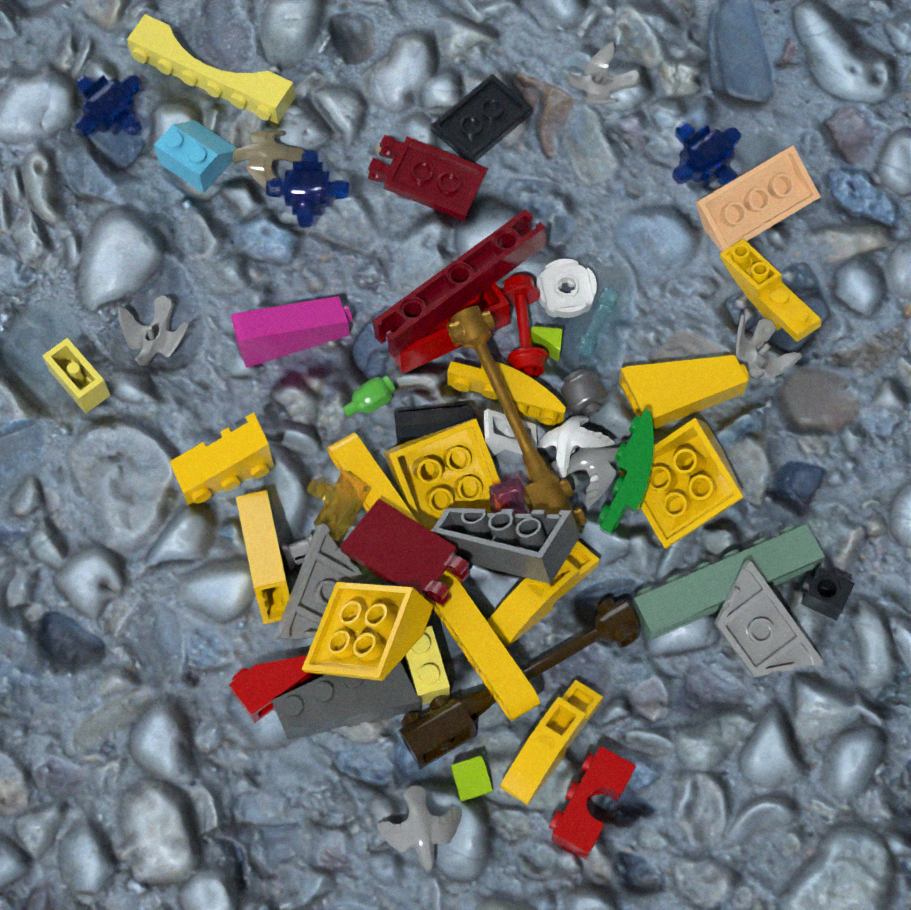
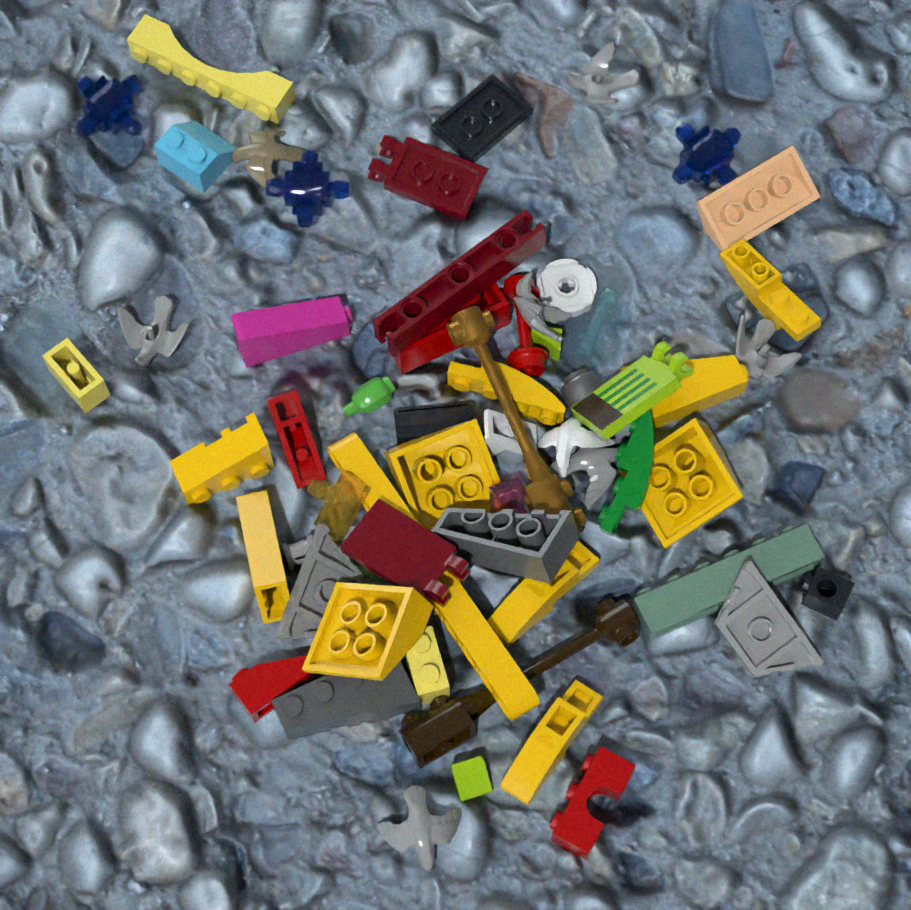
none -> red slope [264,389,327,489]
none -> light grey animal [513,272,571,343]
none -> tile [570,341,694,440]

